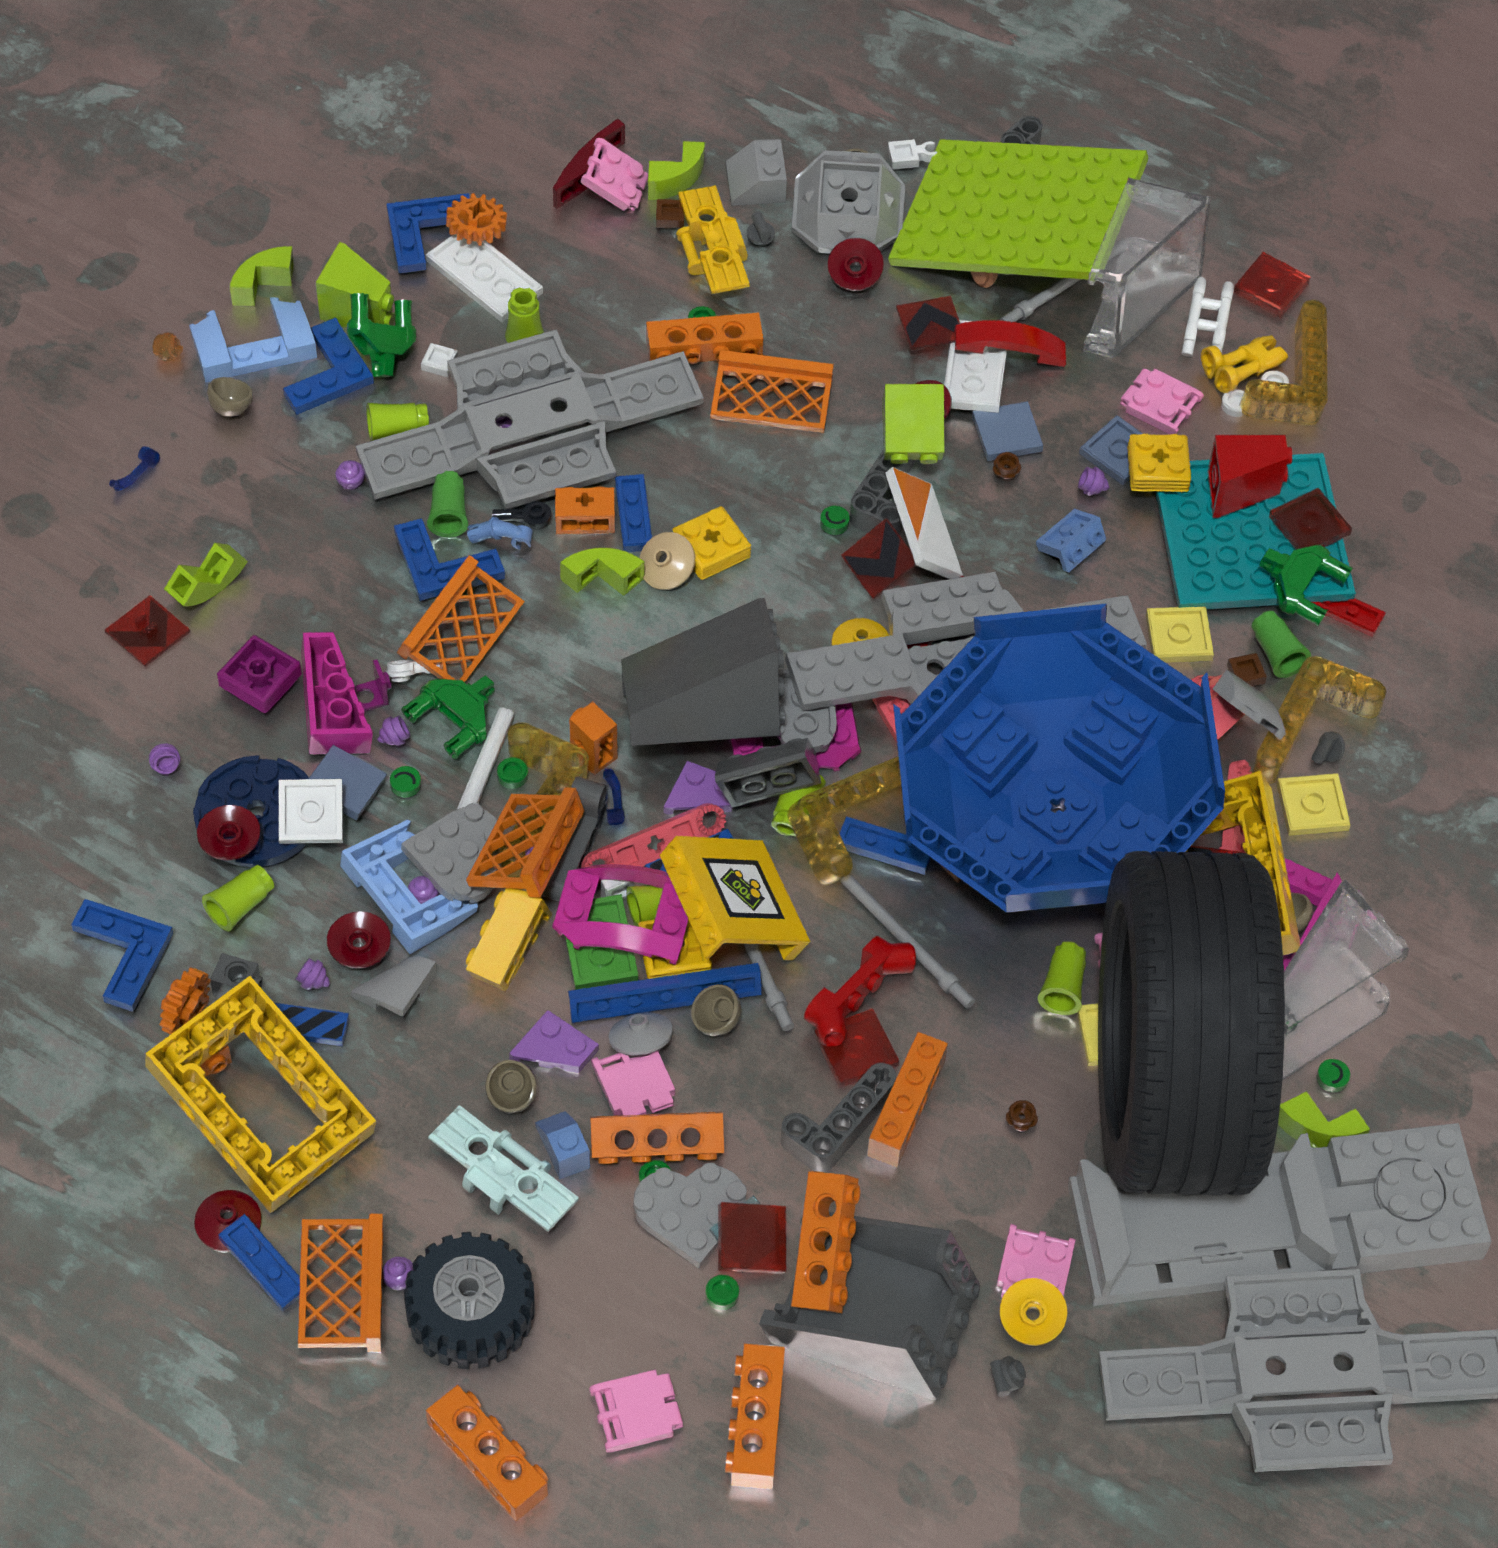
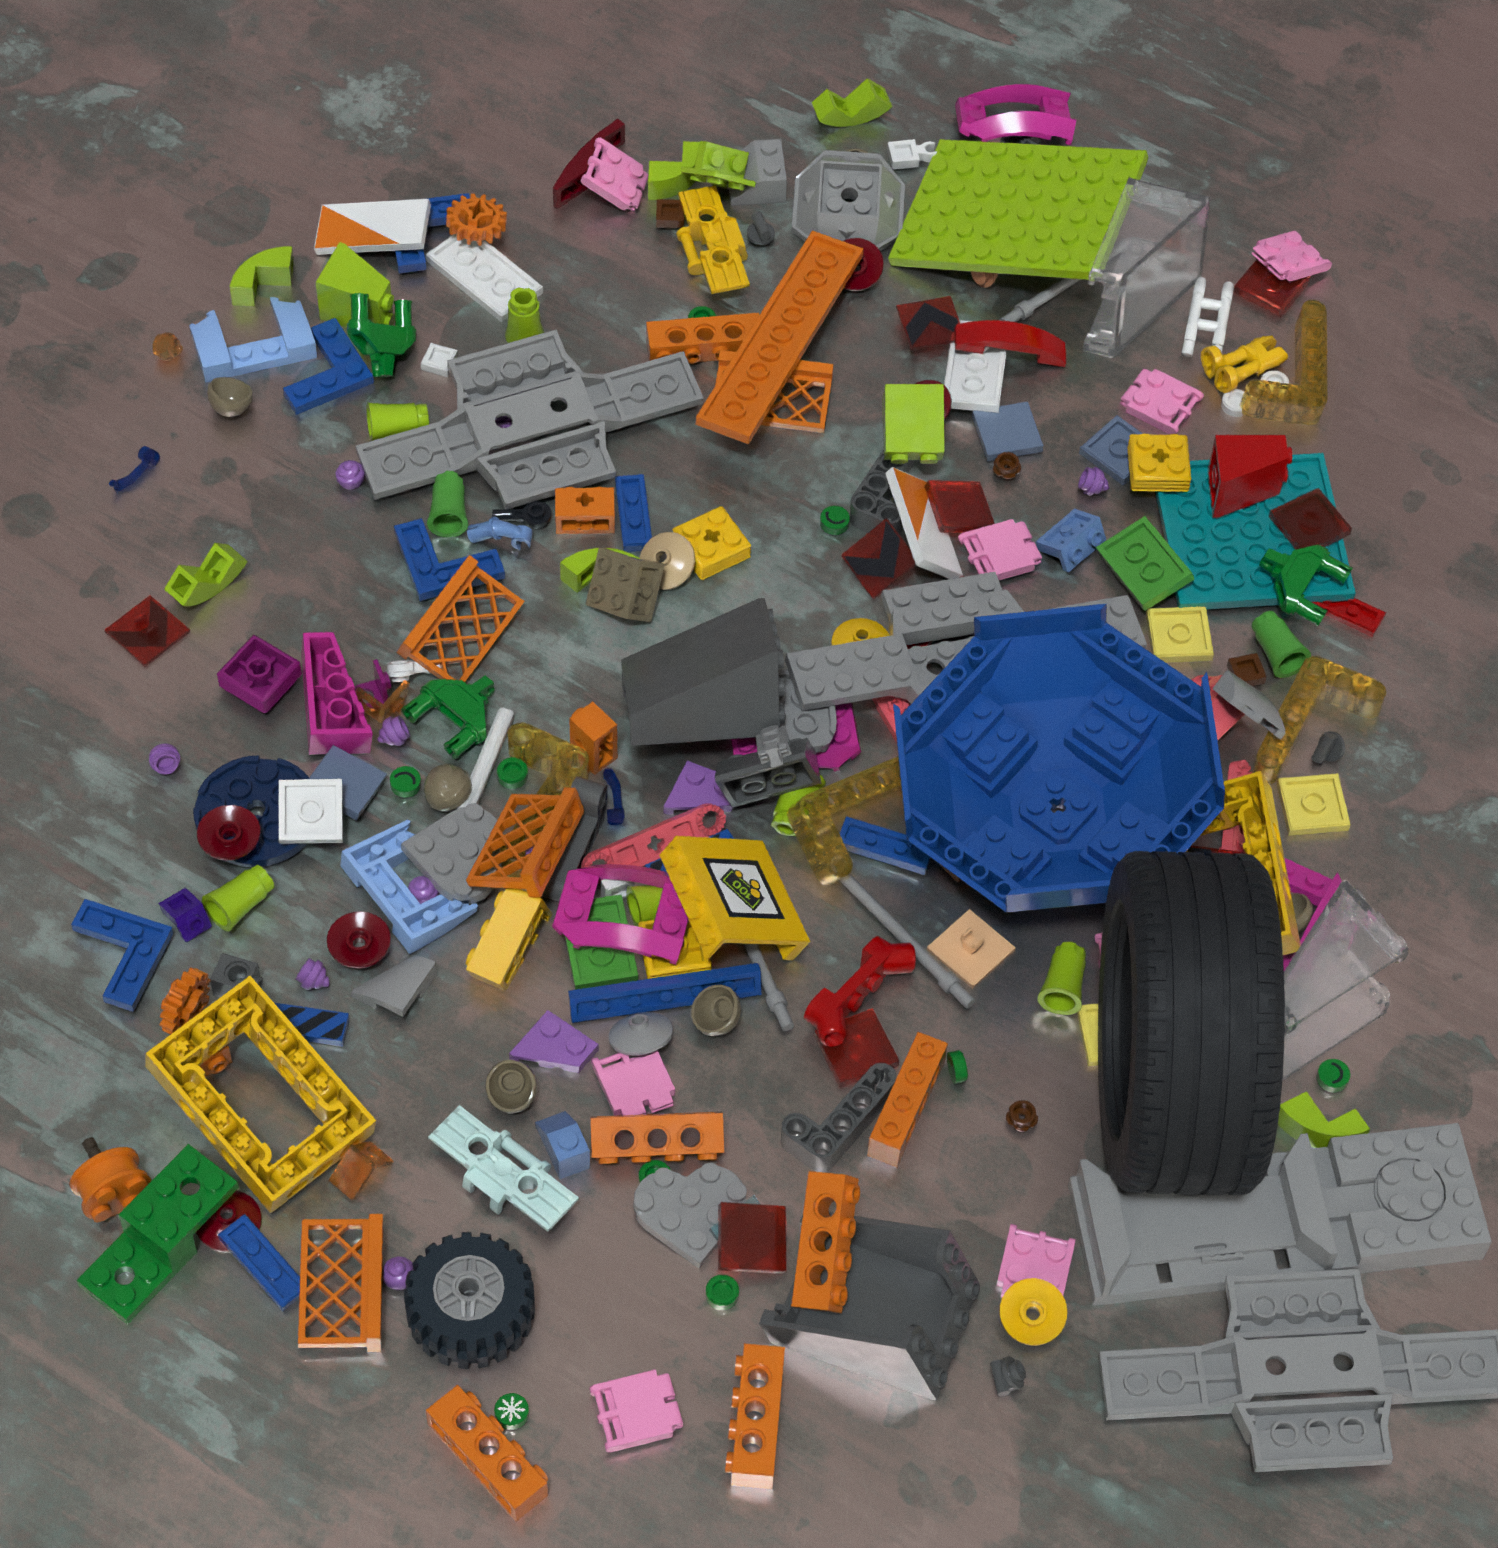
none -> orange wheel [69,1137,151,1223]
none -> green bracket [76,1144,239,1325]
none -> dark purple bracket [158,887,212,942]
none -> tile [314,199,431,255]
none -> clear orange bracket [329,1141,393,1200]
none -> clear orange bracket [355,680,410,724]
none -> dark tan piece [424,764,472,812]
none -> green tile [494,1393,529,1430]
none -> dark tan bracket [586,548,665,622]
none -> lime bracket [681,141,756,191]
none -> orange plate [695,230,864,444]
none -> light grey hinge [756,725,792,768]
none -> lime brick [812,78,892,127]
none -> clear red tile [924,480,995,533]
none -> light nougat piece [926,909,1016,989]
none -> green tile [947,1050,968,1084]
none -> dark pink wedge [955,84,1076,145]
none -> bright pink plate [958,519,1042,581]
none -> bright green plate [1096,516,1194,611]
none -> bright pink plate [1251,231,1332,282]

